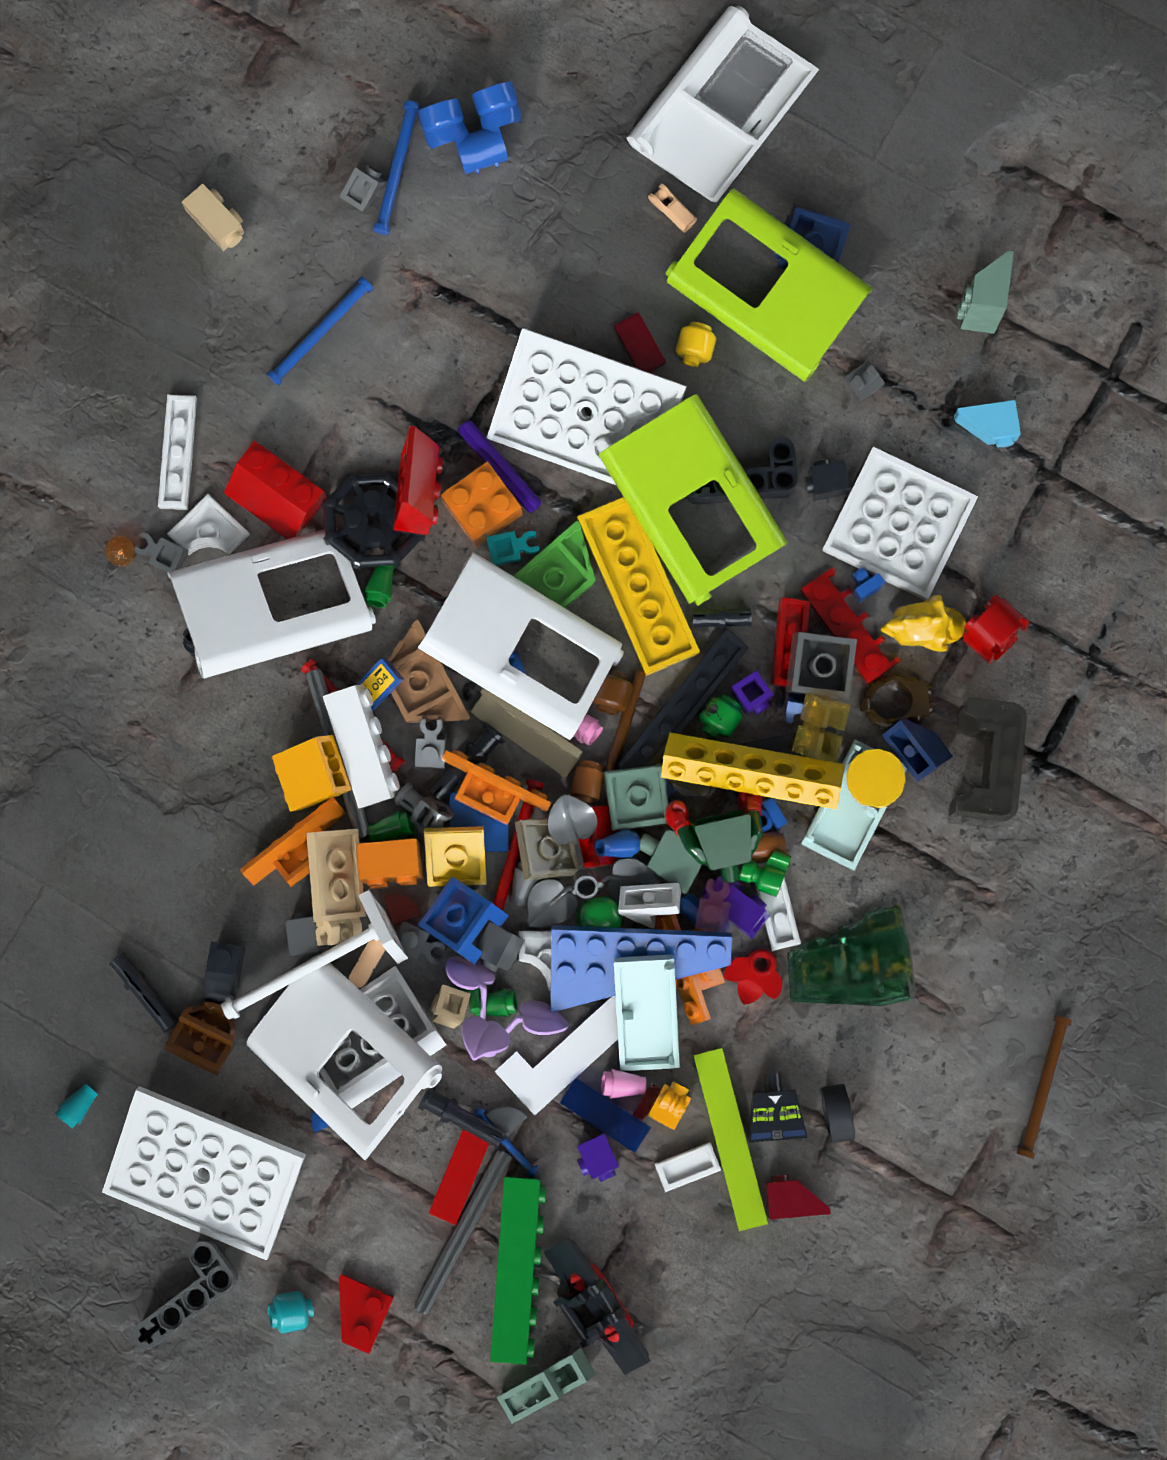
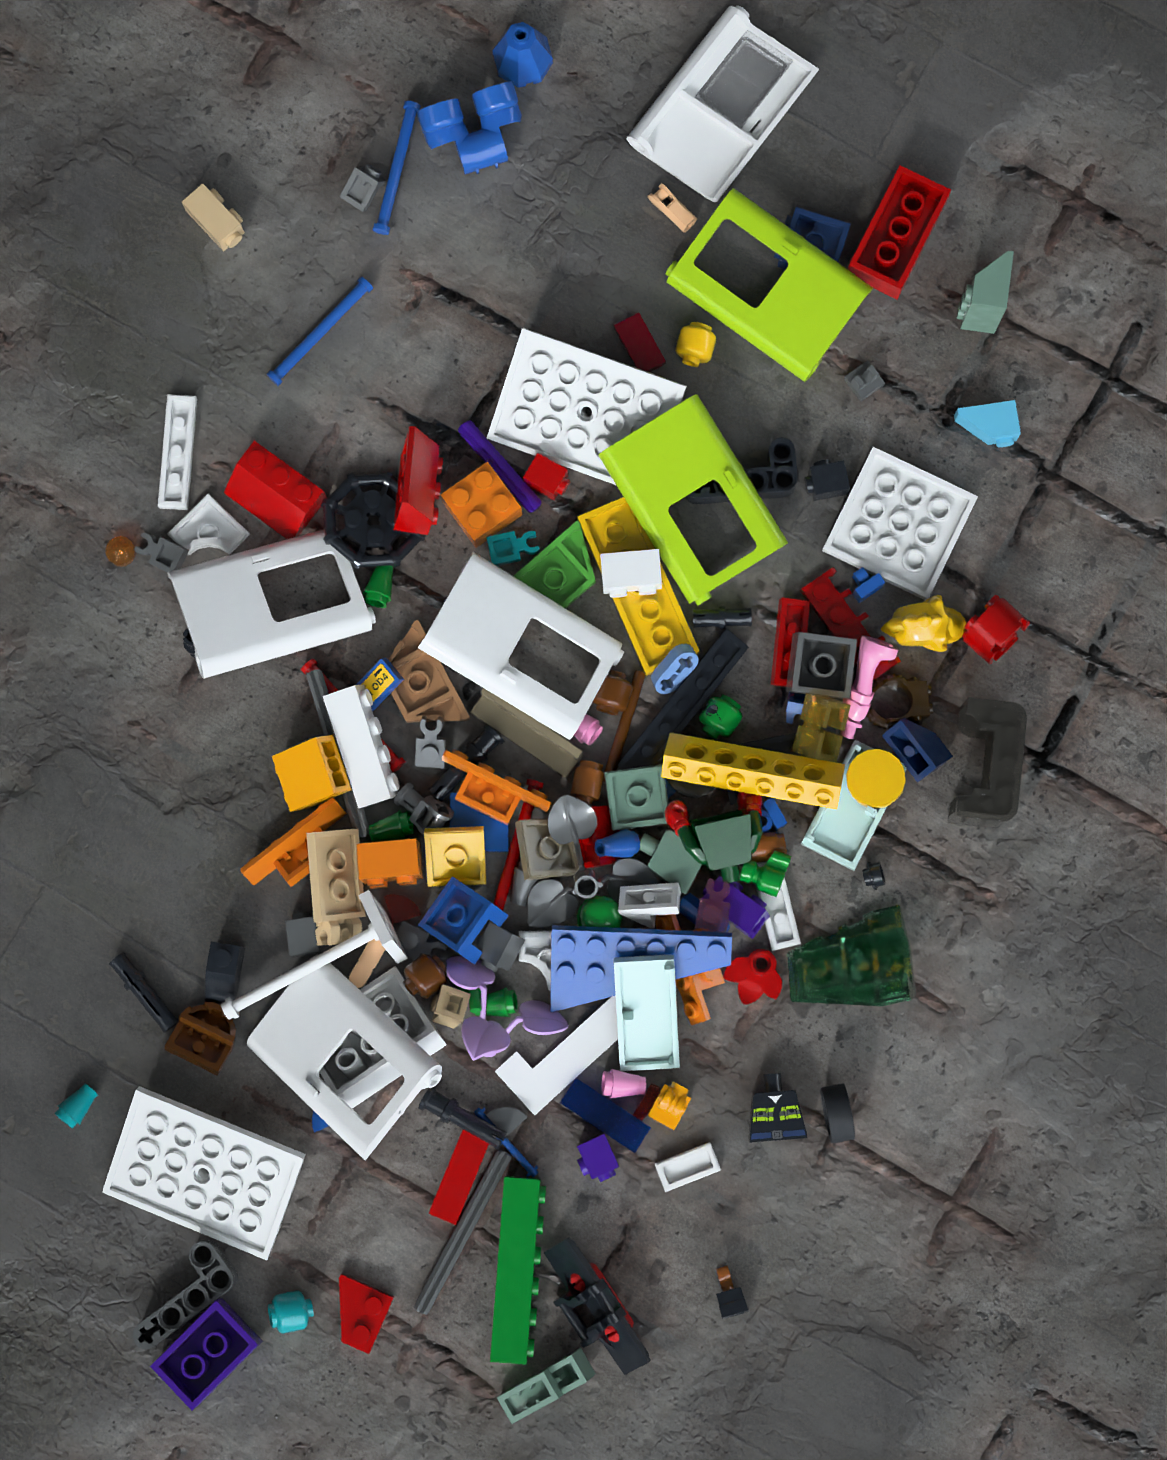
blue tile [509,650,526,674] -> none
lime tile [693,1048,768,1231] -> none
dark purple brick [731,670,773,715] -> none
dark red slope [765,1174,831,1220] -> none
reddish brown bar [1016,1015,1072,1159] -> none
none -> dark purple brick [150,1298,263,1411]
none -> reddish brown head [403,954,447,998]
none -> blue cone [492,22,553,88]
none -> red brick [523,453,570,500]
none -> white brick [600,549,662,598]
none -> medium blue beam [651,644,698,694]
none -> black piece [716,1265,749,1320]
none -> bright pink piece [840,636,898,739]
none -> red brick [848,165,951,300]
none -> black plate [862,862,886,890]

